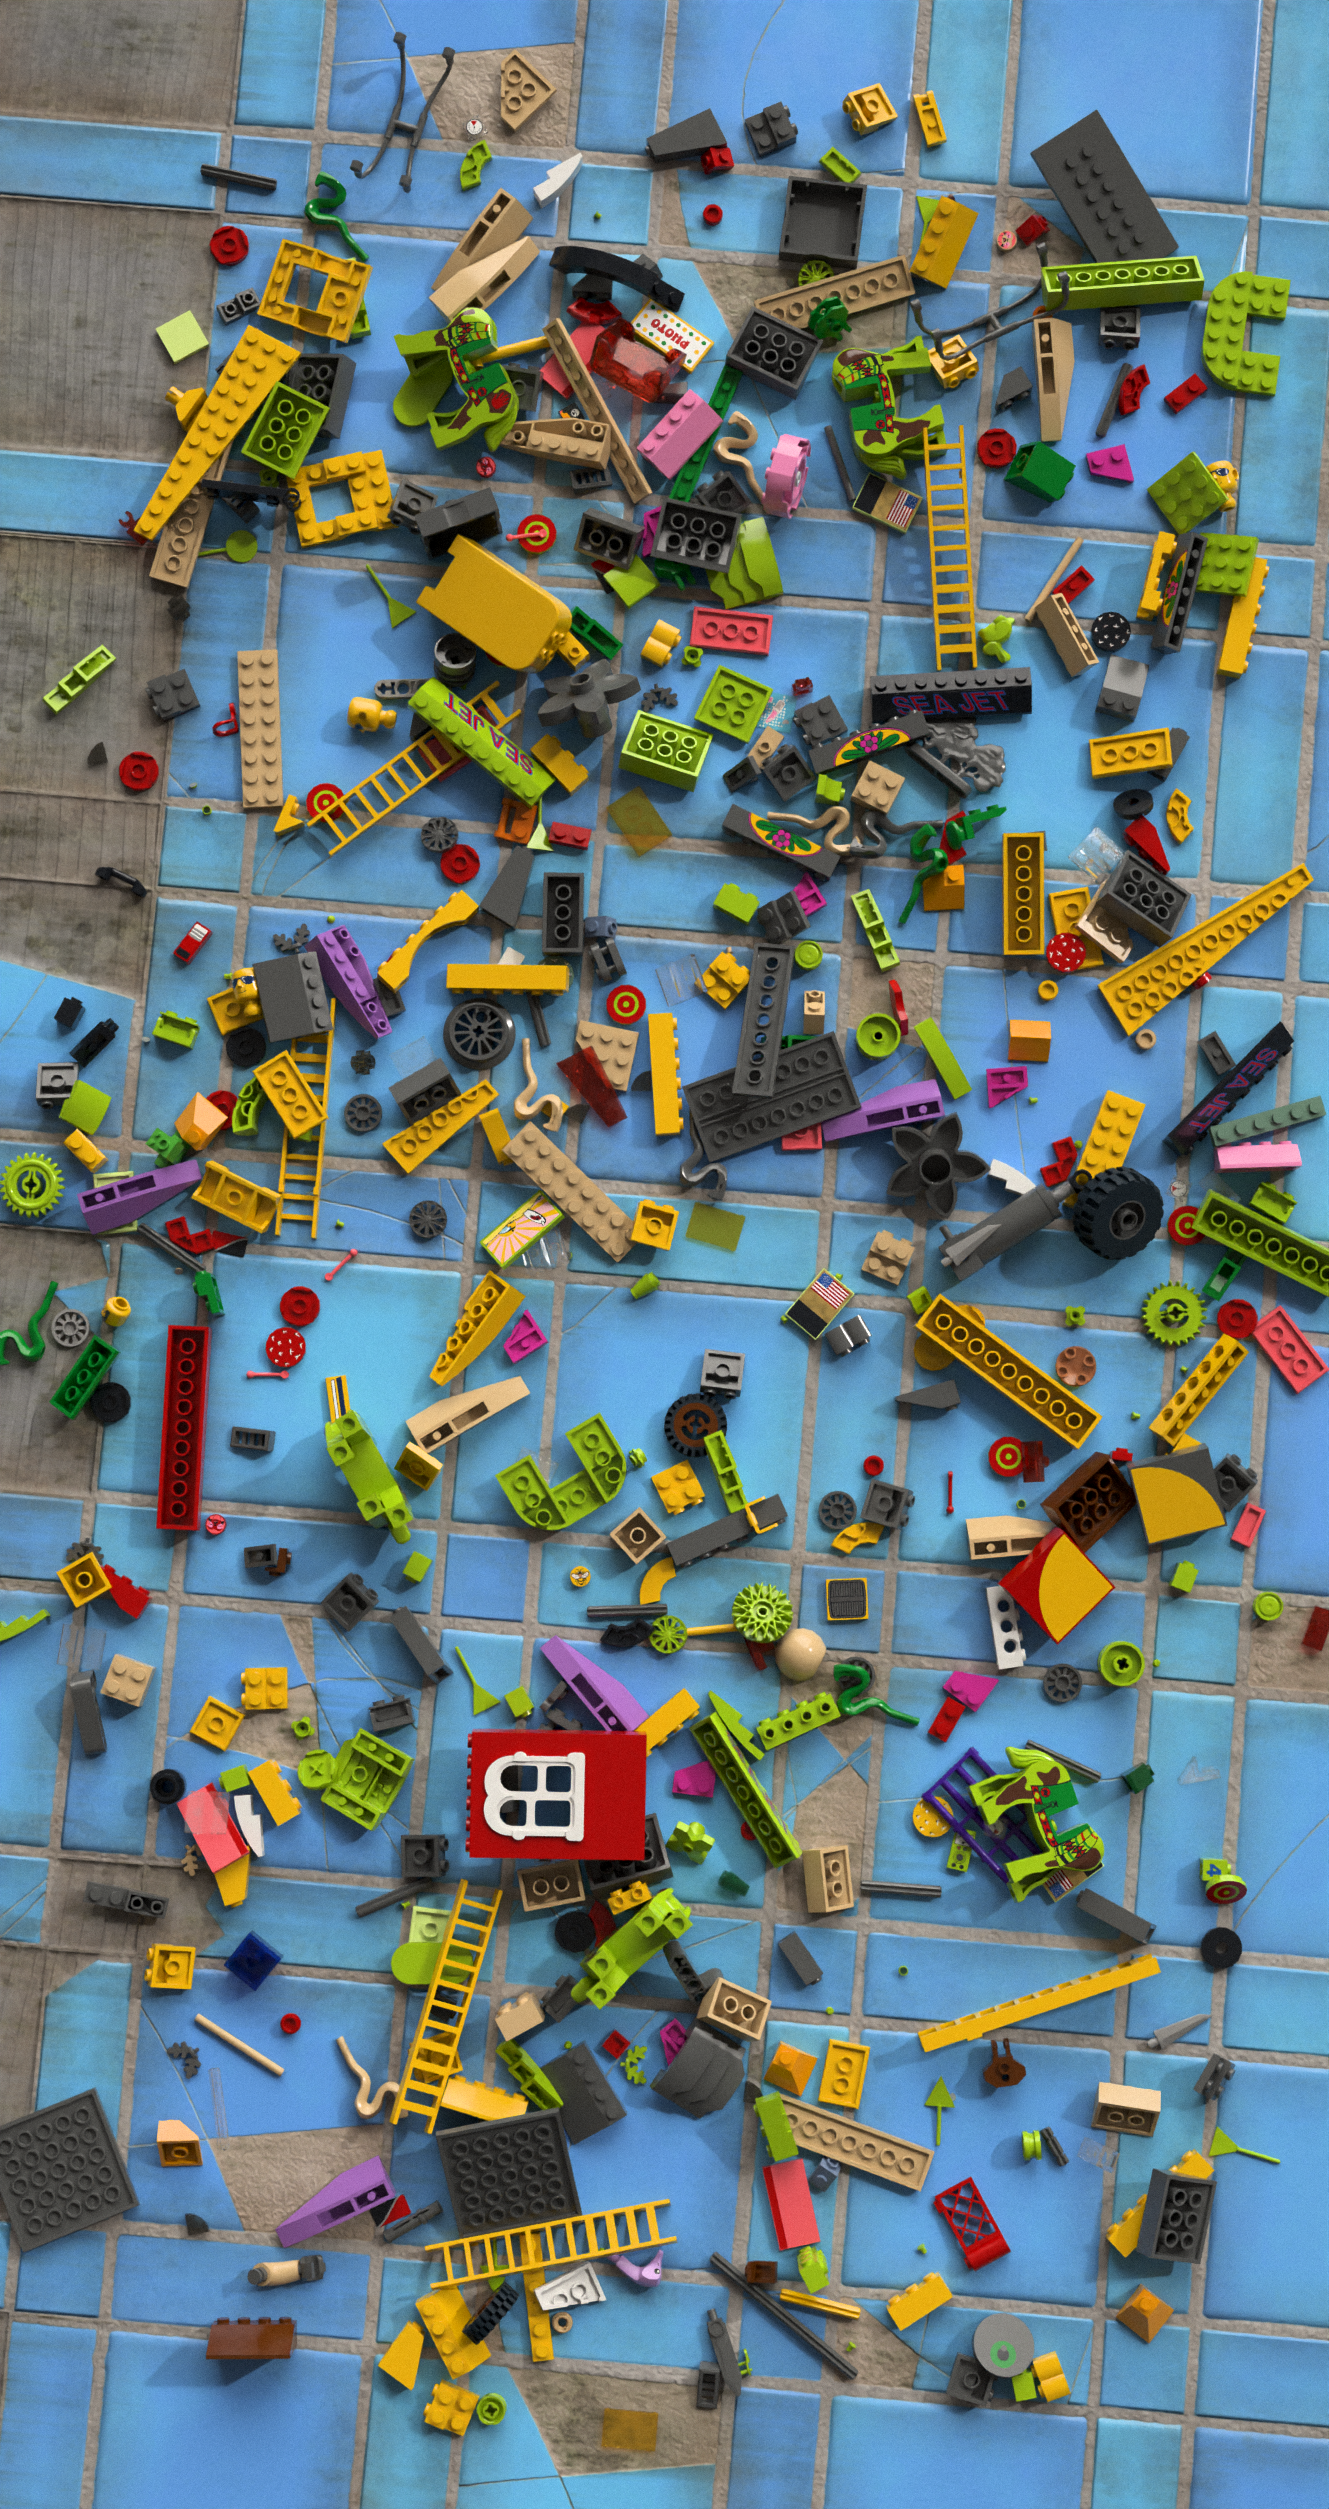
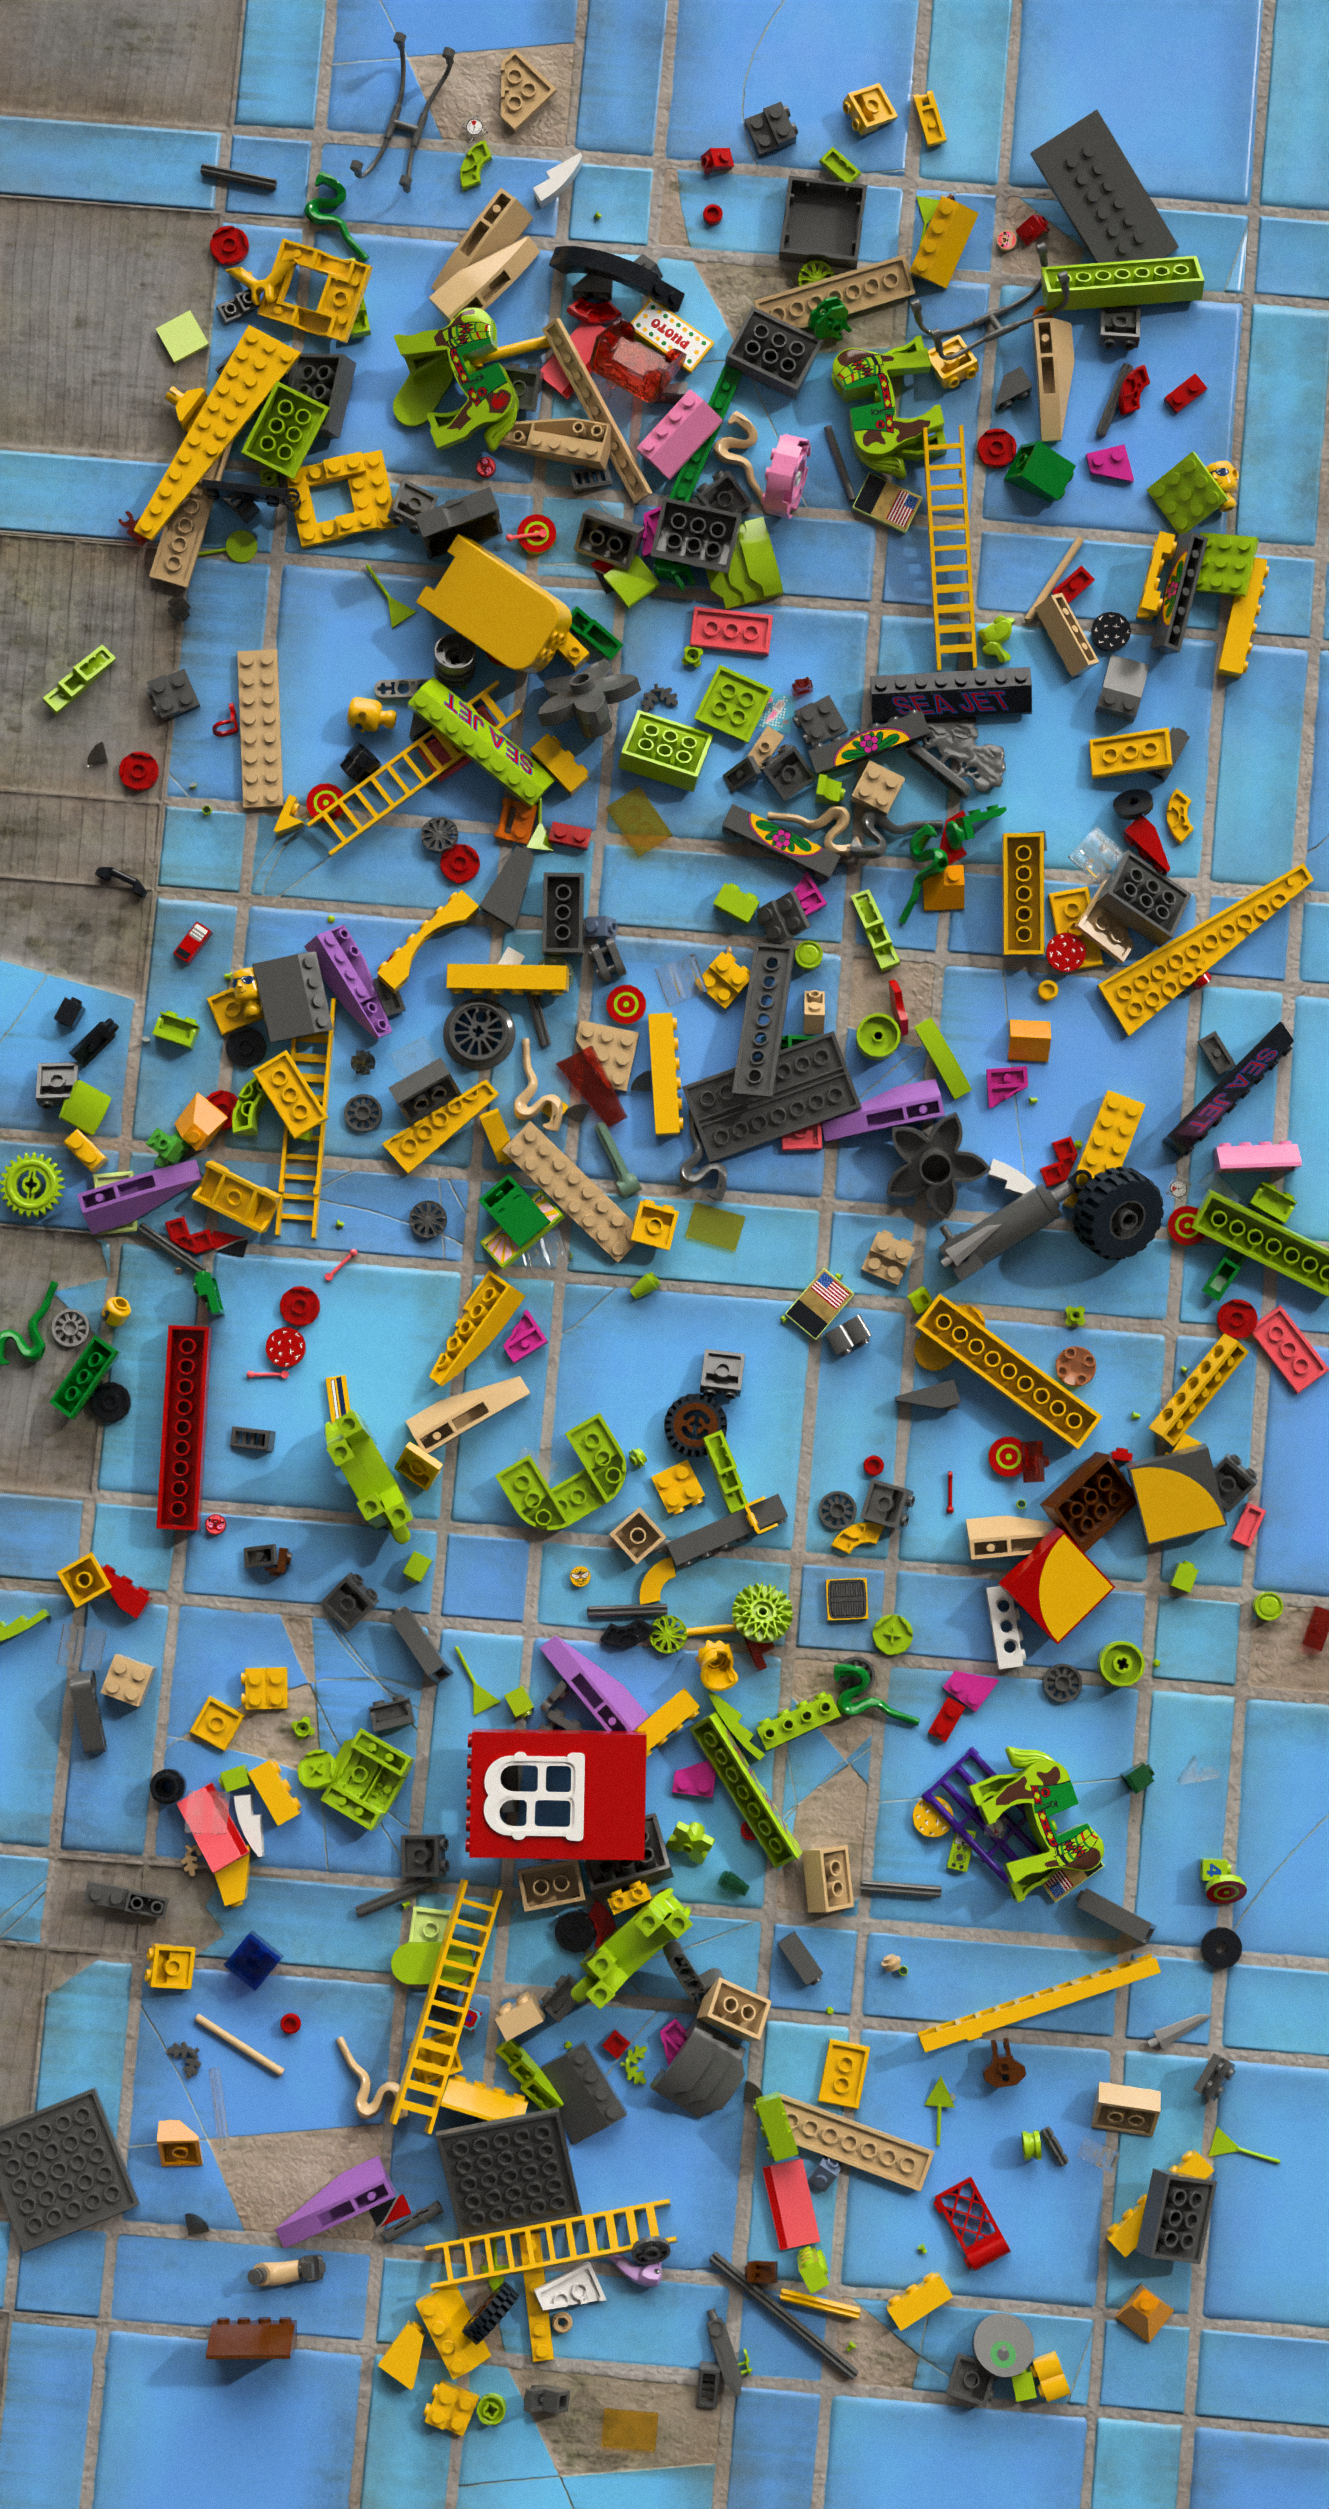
dark grey animal [66,1537,104,1565] -> none
dark grey animal [273,924,310,954] -> none
clear smoke tile [558,402,585,420] -> none
yellow brick [640,619,682,668] -> none
dark grey slope [645,108,727,163] -> none
light orange slope [763,2041,818,2096] -> none
tan cylinder [775,1628,826,1681] -> none
dark grey axle [1025,1740,1101,1783] -> none
tan tile [1135,1029,1156,1050] -> none
lime gear [1141,1281,1207,1347] -> none
lime plate [1201,271,1291,397] -> none
sand green plate [1207,1096,1326,1148] -> none
none -> yellow piece [225,257,298,305]
none -> black piece [340,742,382,784]
none -> tile [455,2006,483,2032]
none -> green slope [478,1174,551,1248]
none -> dark grey brick [523,2385,570,2414]
none -> sand green axle [594,1122,642,1198]
none -> dark grey wheel [631,2236,671,2265]
none -> yellow hat [695,1640,738,1691]
none -> lime tile [872,1615,913,1655]
none -> tan plate [881,1954,901,1972]

